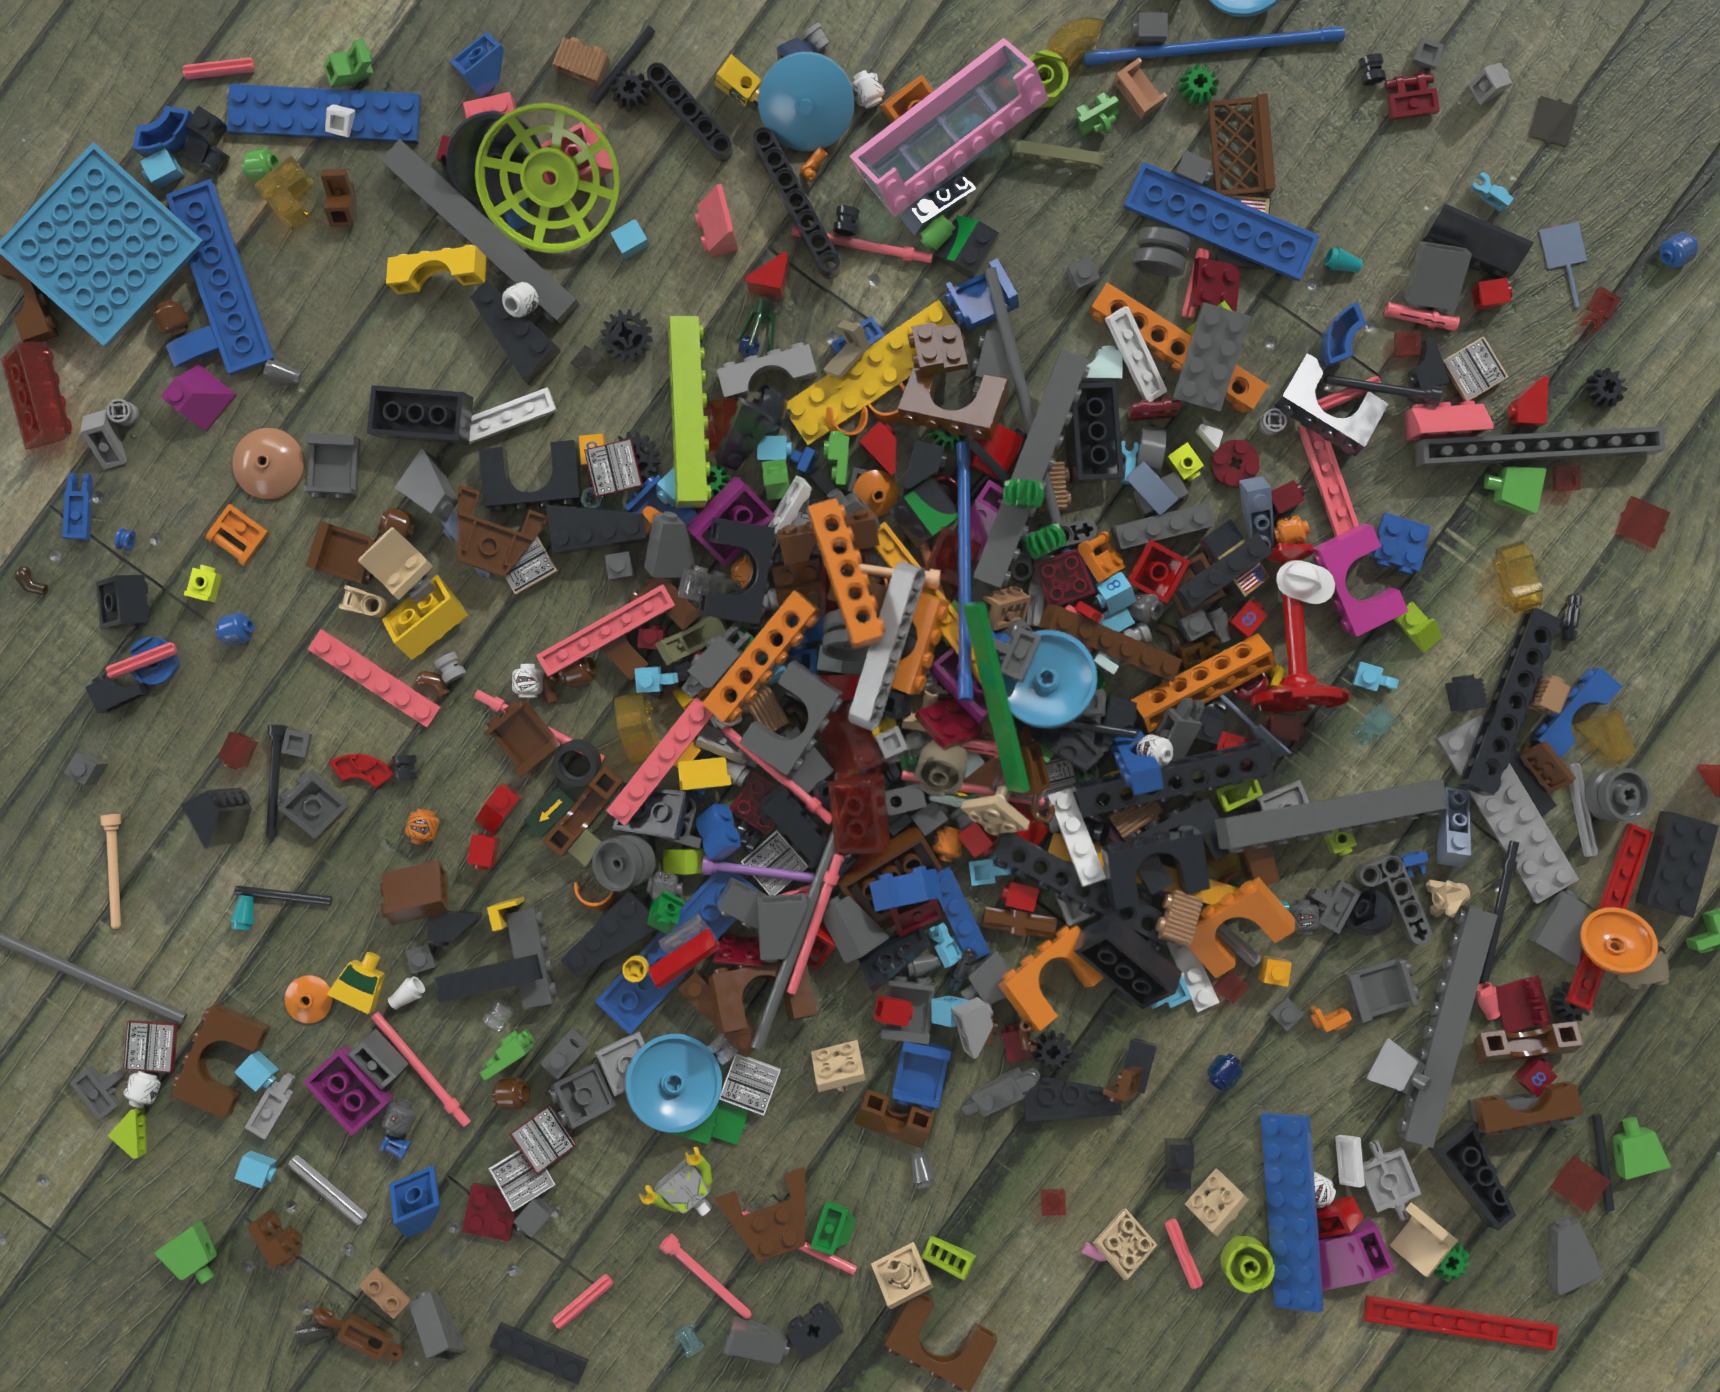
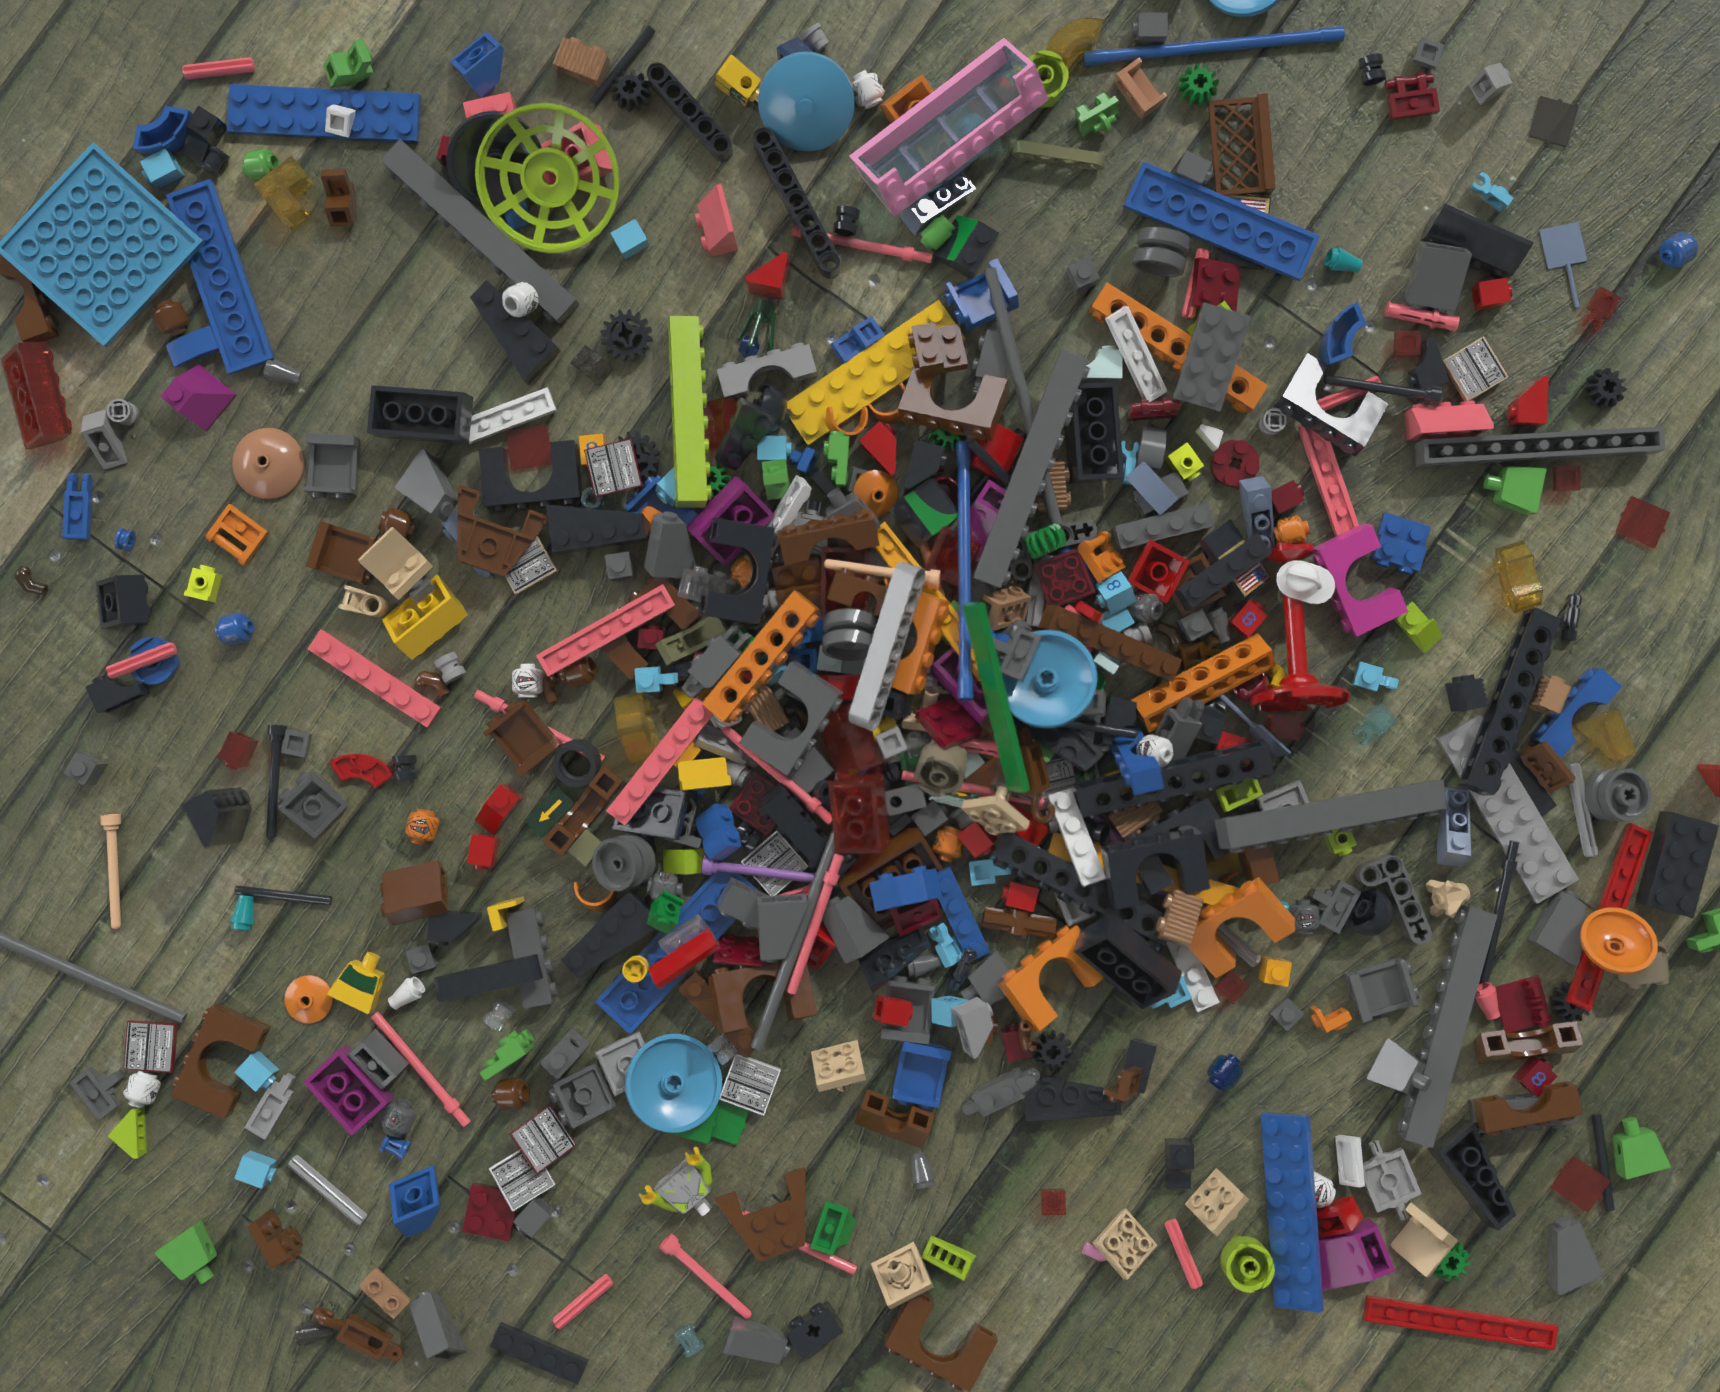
yellow arch [386,245,486,294] -> none
orange arm [800,147,828,182] -> none
orange brick [808,498,886,650] -> none
dark tan bracket [823,320,871,379] -> none
green gear [1003,479,1044,509] -> none
blue tile [1397,850,1429,877] -> none
none -> clear red piece [506,424,552,470]

